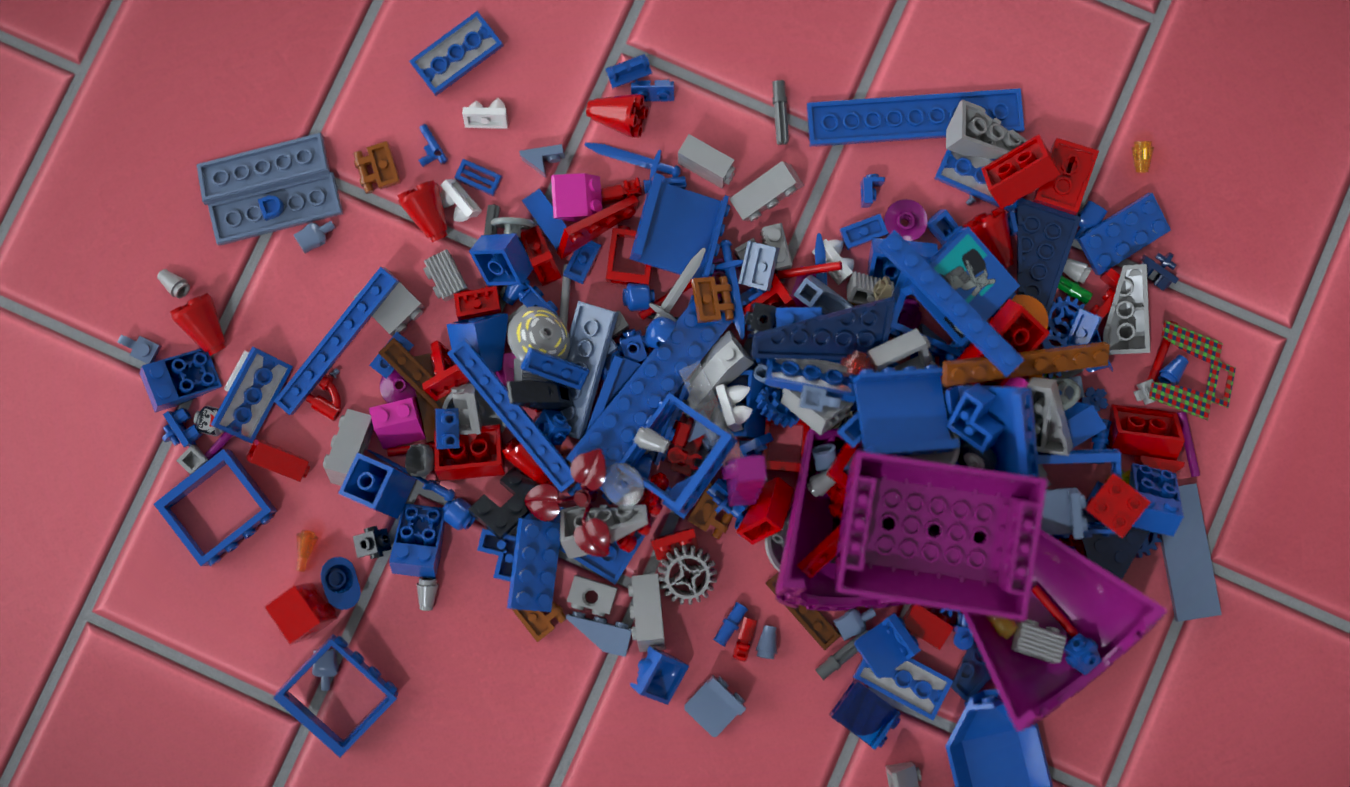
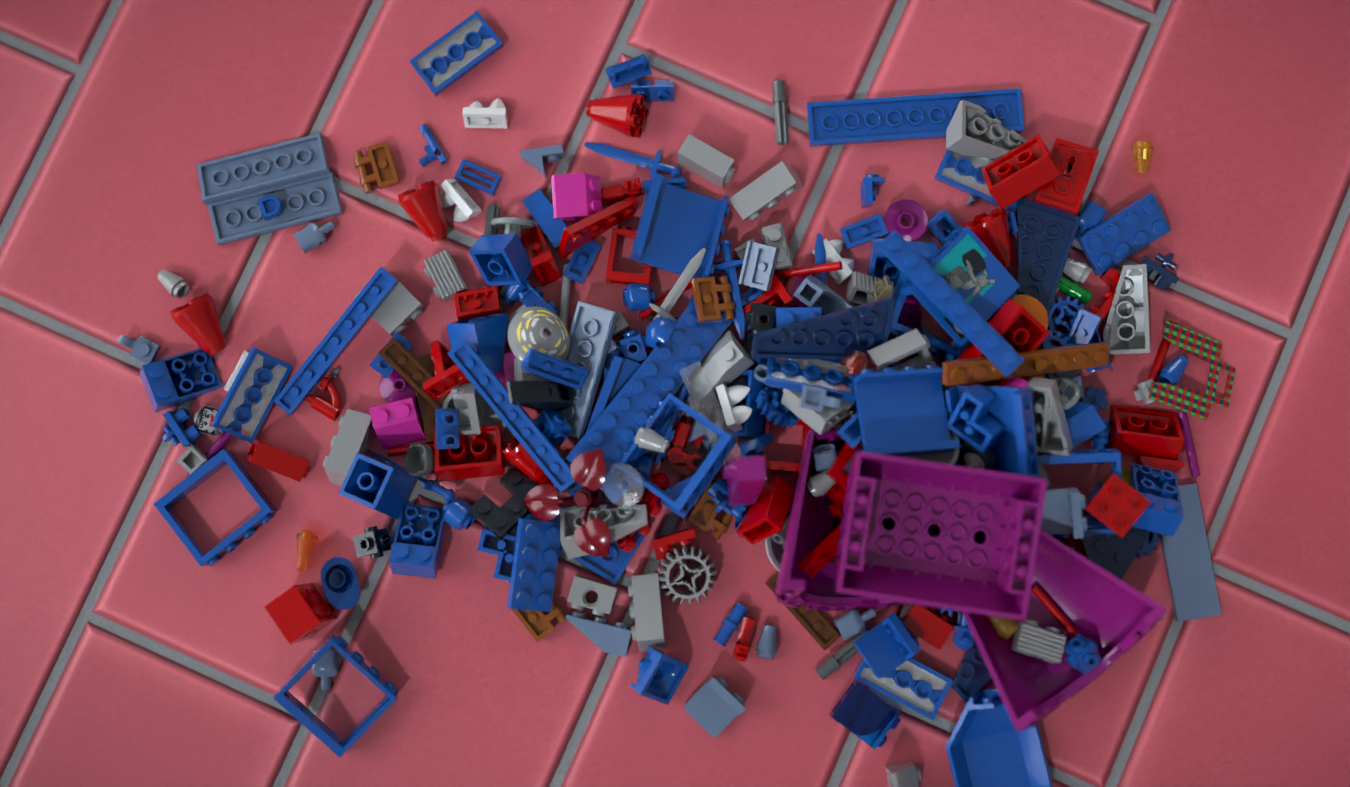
light grey cone [416,577,439,611] -> none

